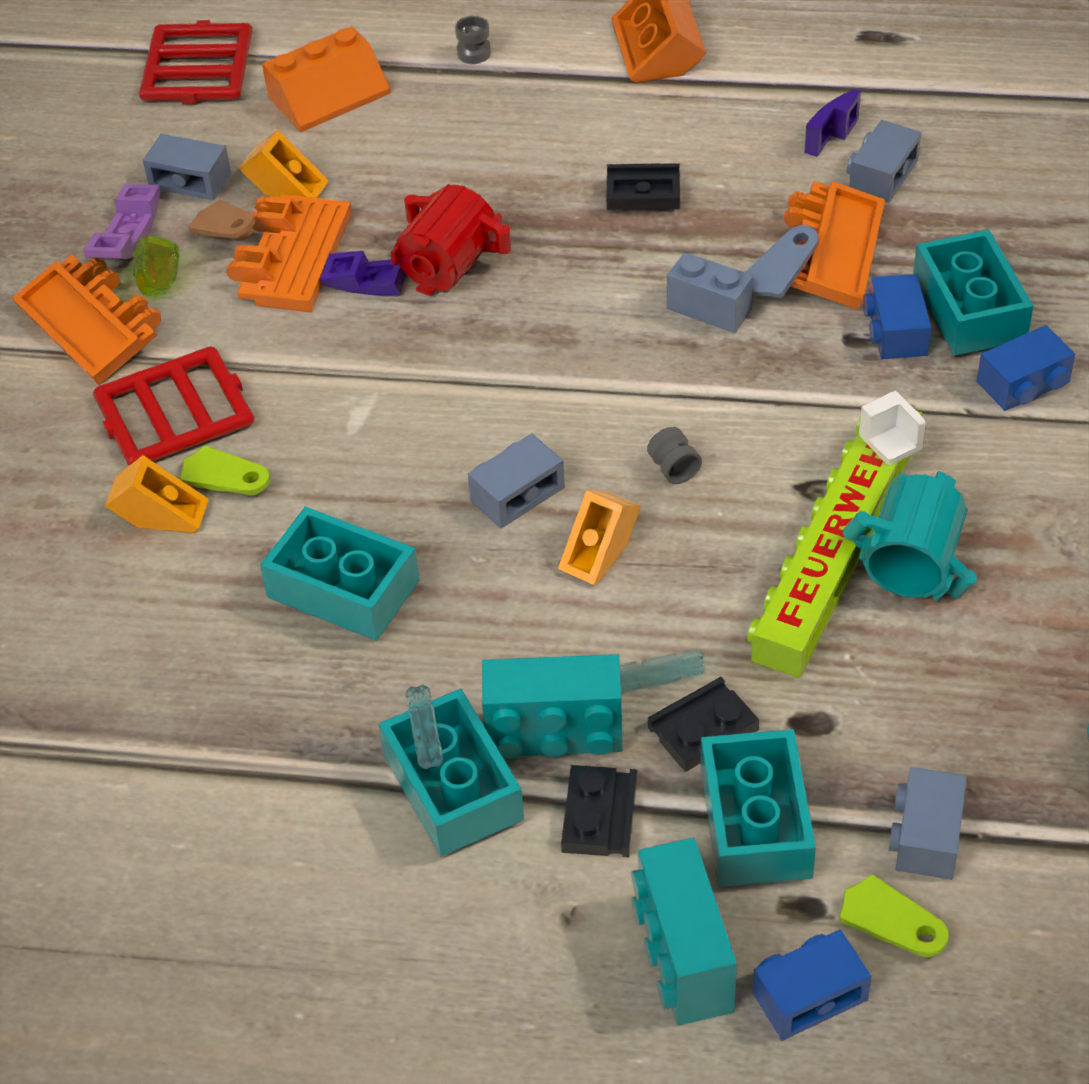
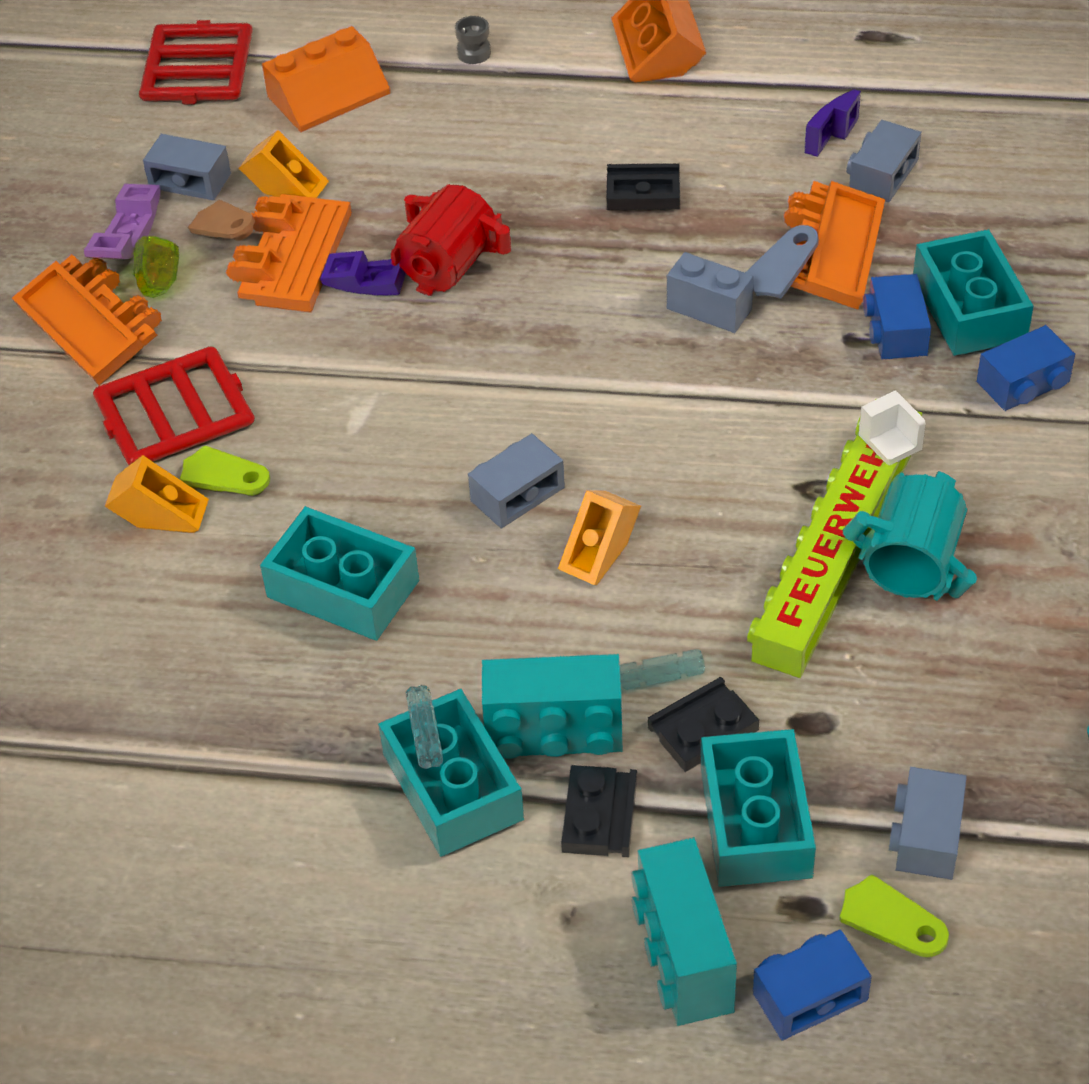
dark grey wheel [647,427,702,484] -> none

